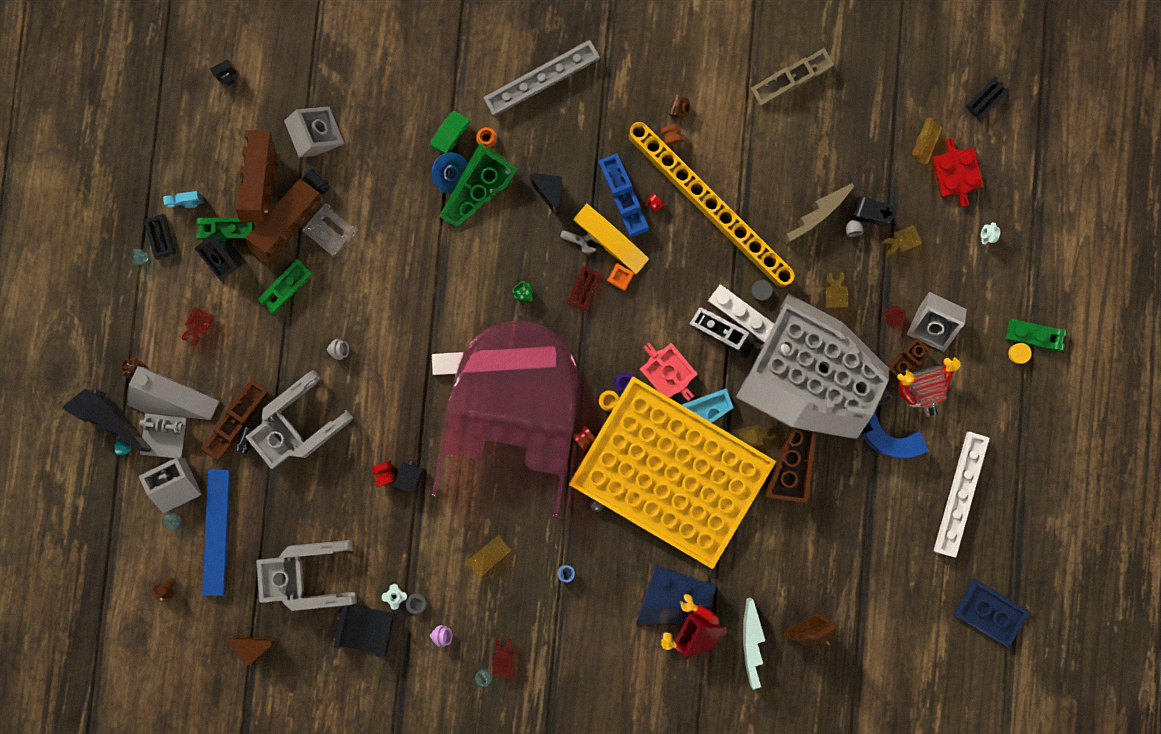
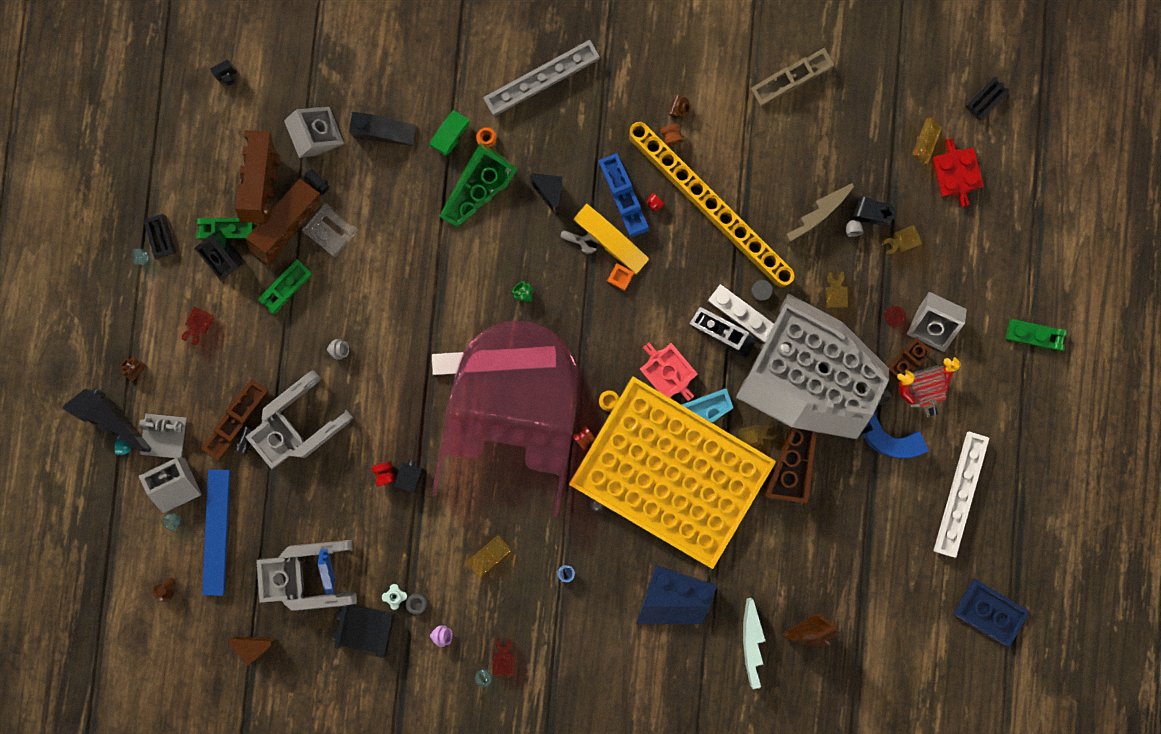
light grey wedge [127,366,220,420] -> none
medium azure plate [163,191,204,208] -> none
blue dish [432,152,468,194] -> none
clear red tile [567,265,602,311] -> none
dark purple tile [615,373,632,393] -> none
dark red torso [661,594,727,658] -> none
light aqua plate [981,222,1000,244] -> none
yellow tile [1008,343,1031,364] -> none
none -> blue tile [318,549,335,595]
none -> black slope [349,112,416,146]

